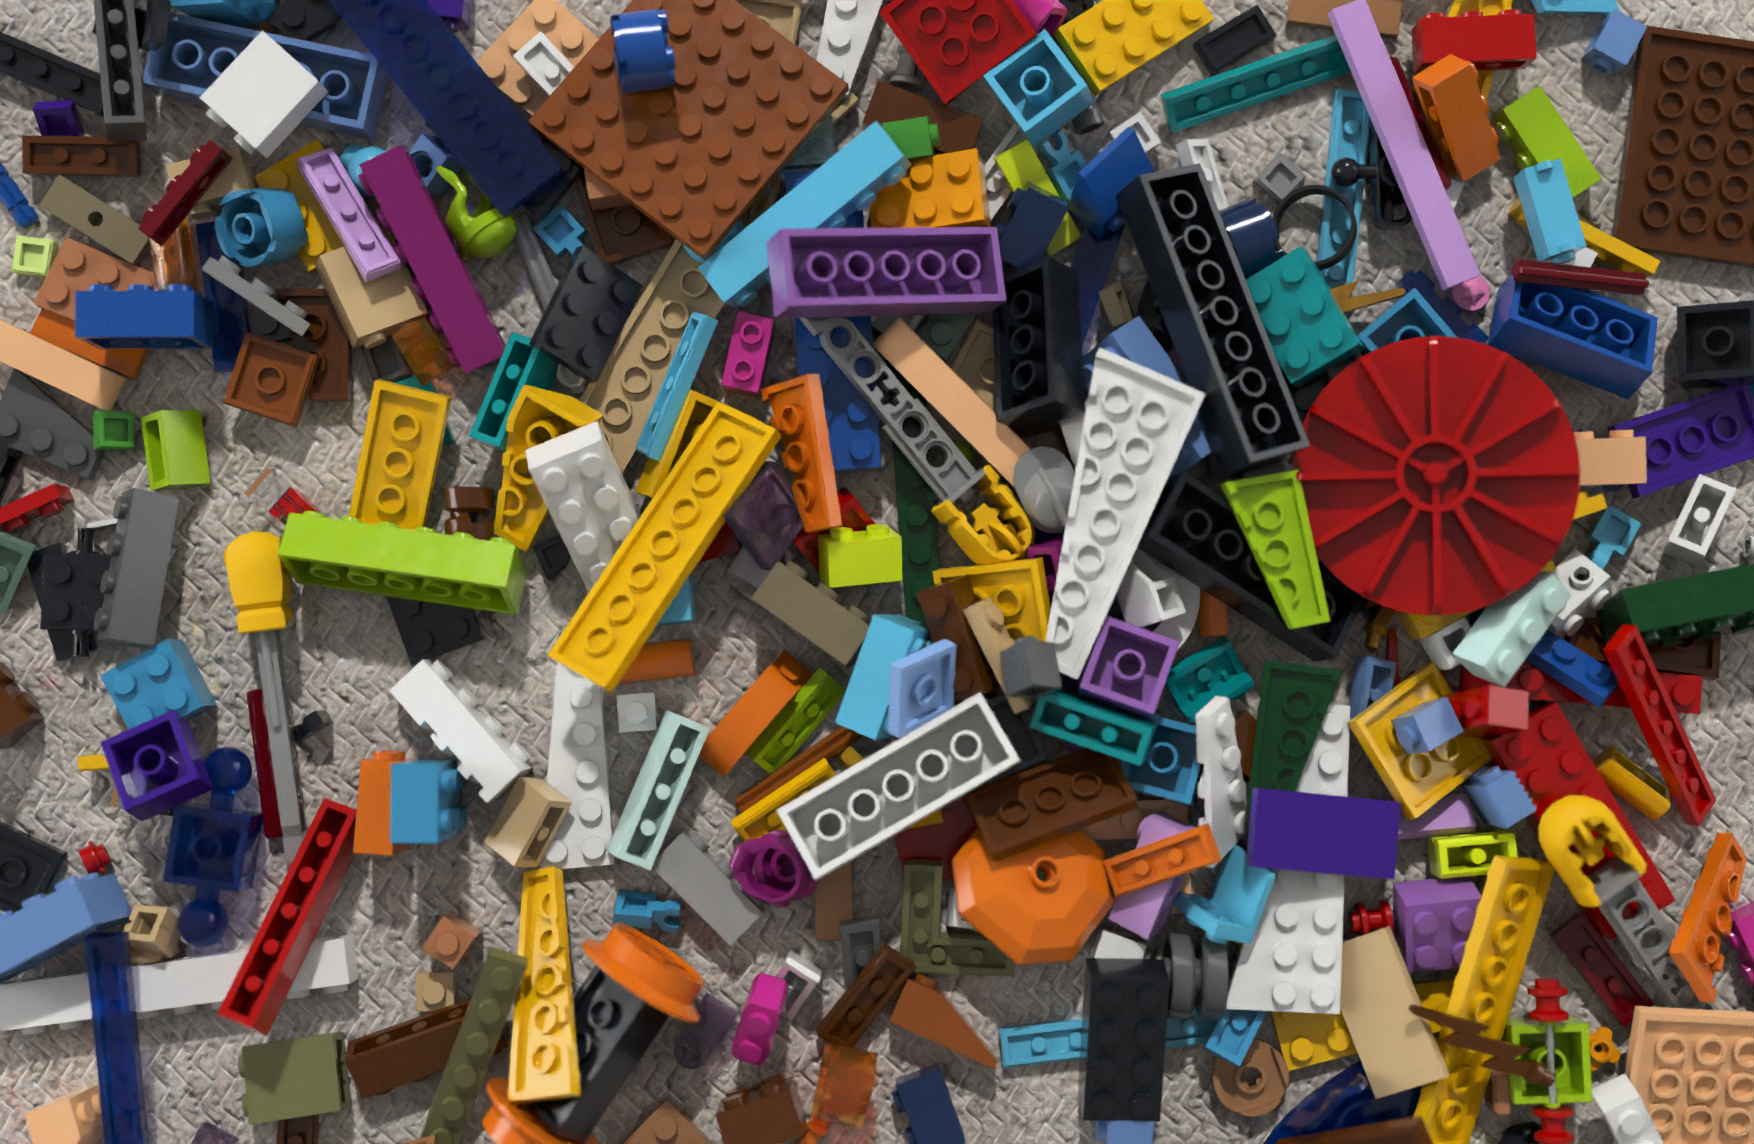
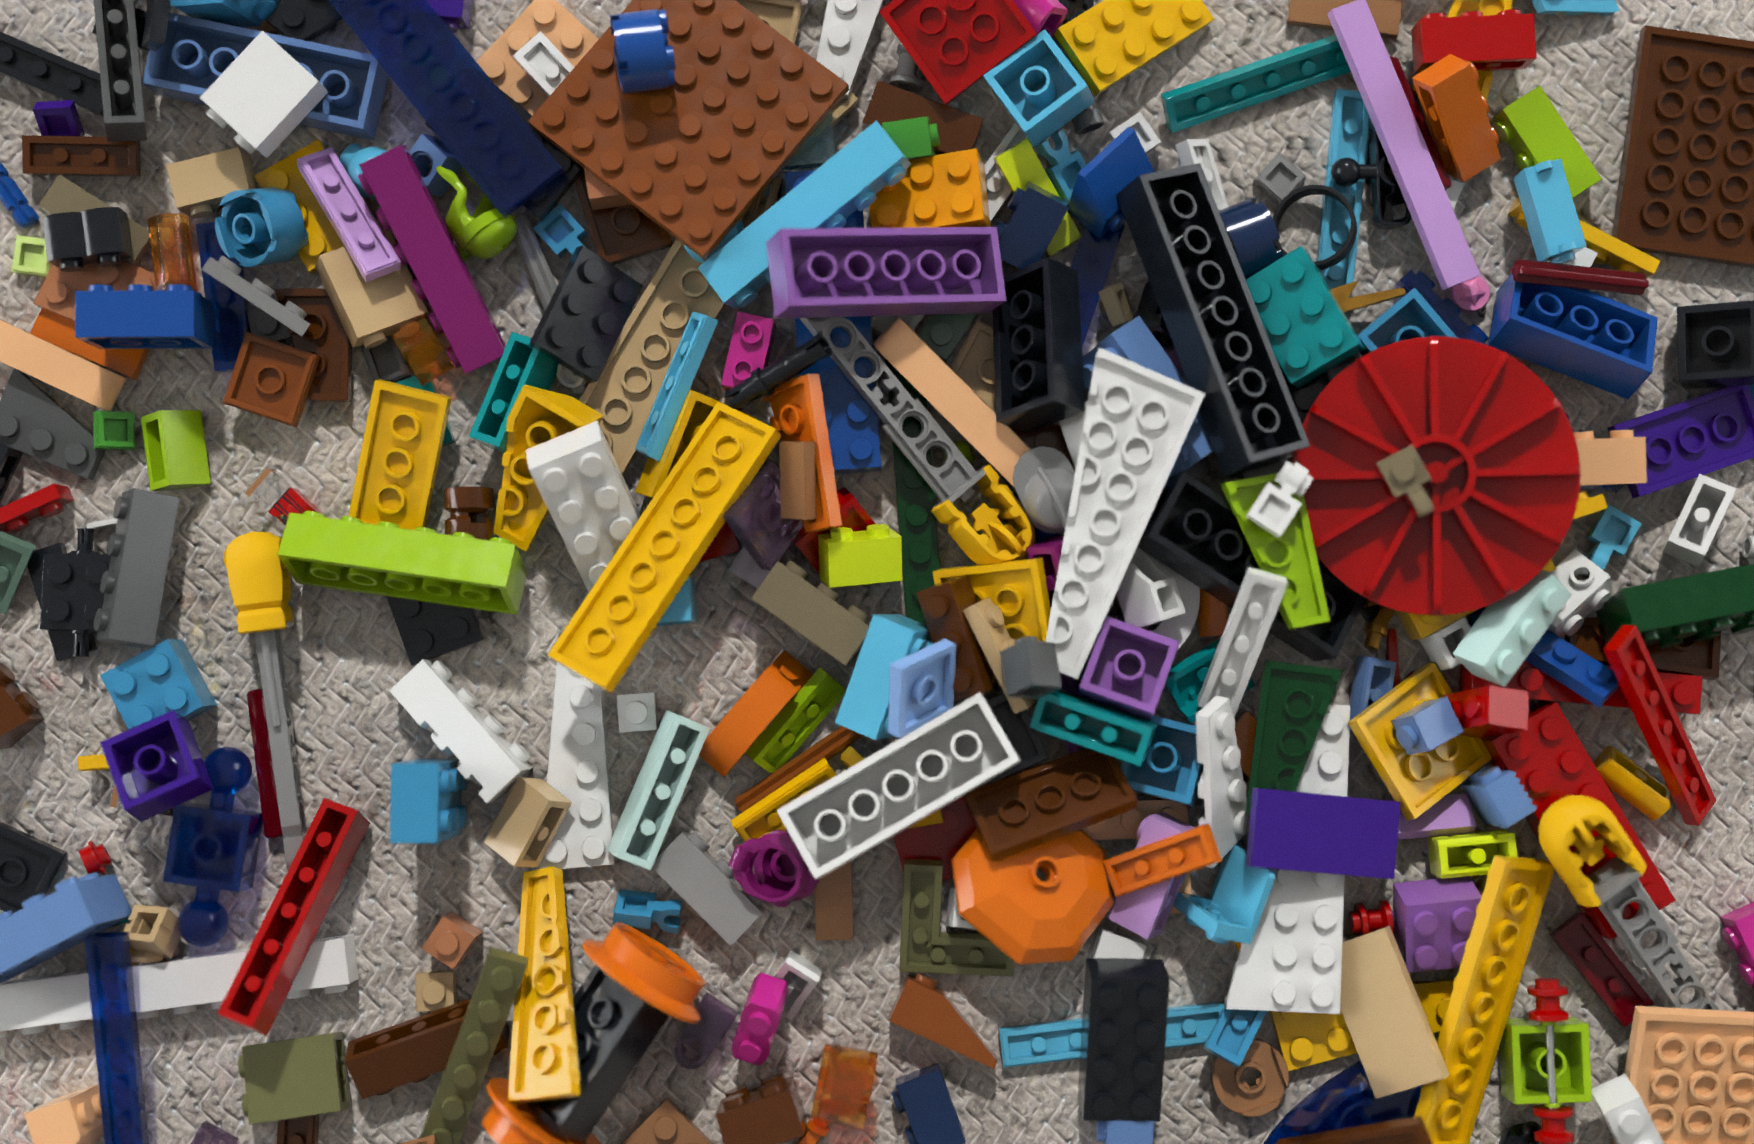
dark red plate [138,140,233,246] -> none
black tile [293,710,333,742] -> none
orange window [353,750,414,856] -> none
black tile [533,534,571,581] -> none
orange brick [619,638,696,684] -> none
reddish brown tile [816,943,916,1053] -> none
dark grey plate [839,916,881,990] -> none
dark grey wheel [1162,933,1228,1020] -> none
black tile [1193,4,1277,76] -> none
reddish brown piece [1409,1004,1555,1088] -> none
nougat tile [1484,1070,1510,1115] -> none
medium blue brick [1581,9,1648,76] -> none
light orange plate [1589,1026,1621,1071] -> none
orange wing [1669,833,1747,1003] -> none
none -> black brick [42,207,132,272]
none -> black pin [725,334,832,411]
none -> medium nougat tile [779,441,816,520]
none -> white plate [1197,567,1288,717]
none -> white plate [1245,461,1314,538]
none -> dark tan plate [1377,444,1434,518]

